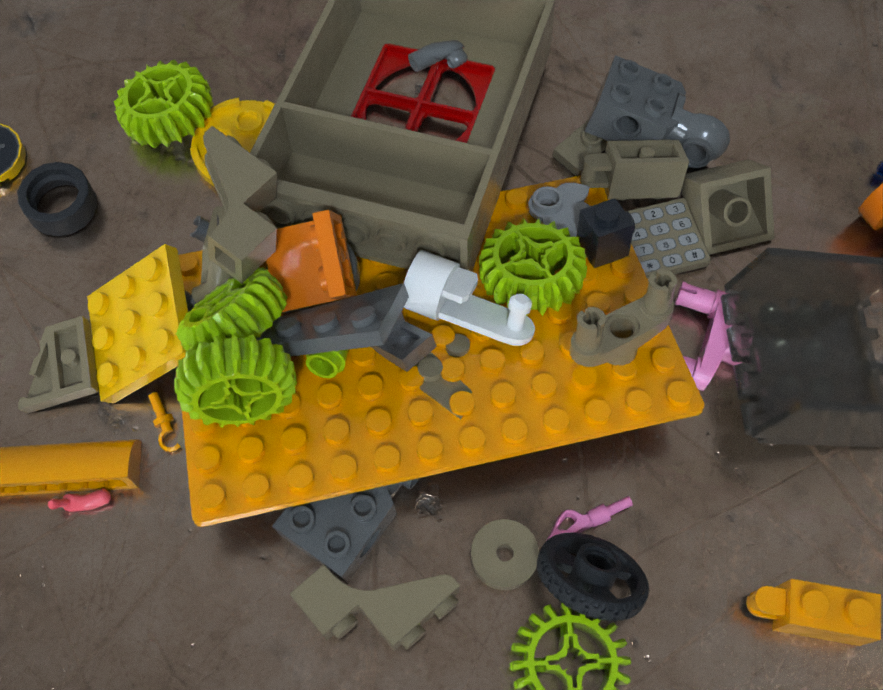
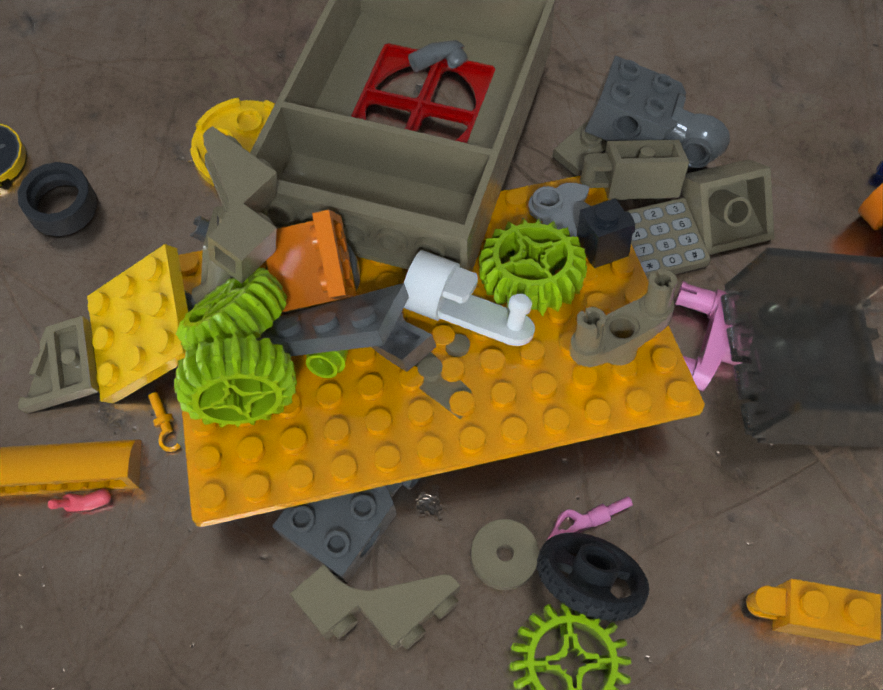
lime gear [114,59,214,148] -> none

